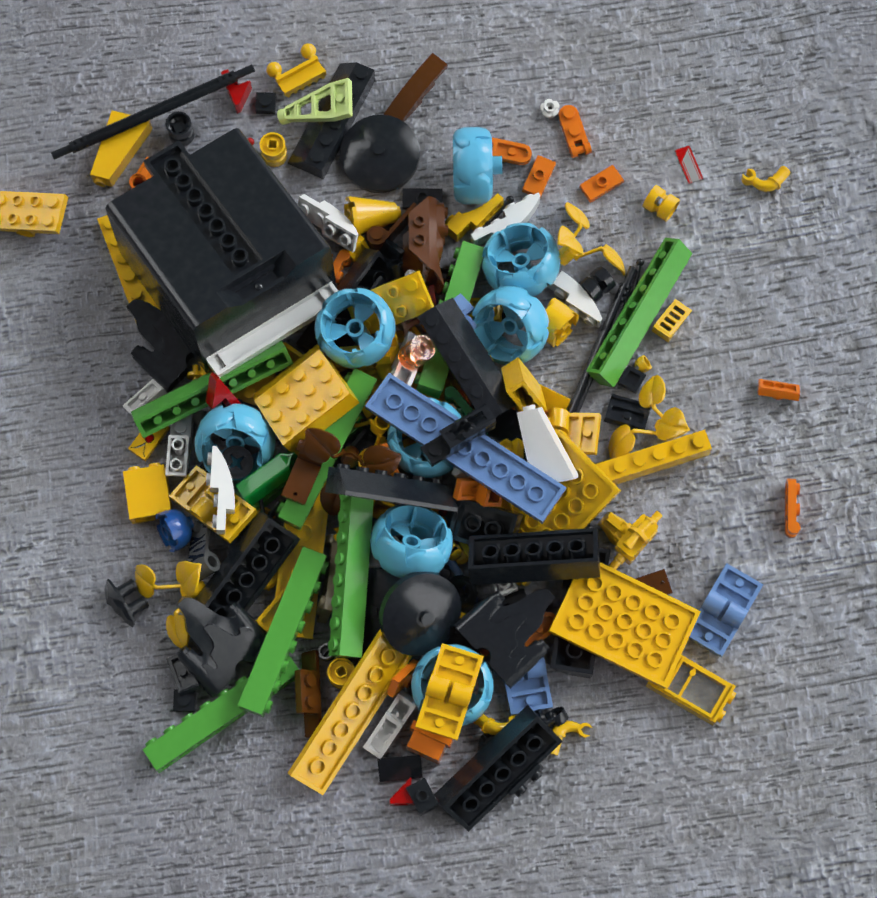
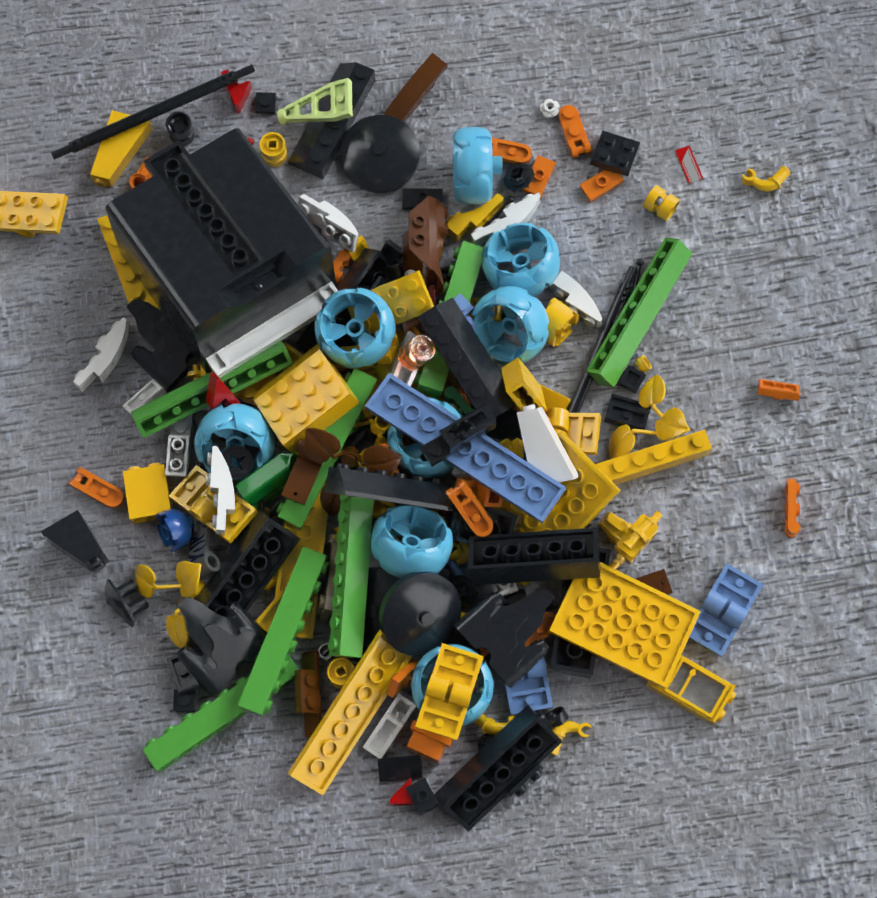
yellow tile [128,426,170,462] -> none
yellow gear [266,43,327,98] -> none
yellow cone [344,196,401,235] -> none
reddish brown door [367,203,417,251] -> none
yellow plant [557,202,625,276] -> none
black wheel [579,266,616,303] -> none
yellow slope [652,299,692,342] -> none
none -> black slope [41,510,109,572]
none -> orange plate [68,466,124,509]
none -> white slope [73,317,129,392]
none -> orange plate [446,479,493,537]
none -> black gear [504,163,535,193]
none -> black plate [590,130,640,177]

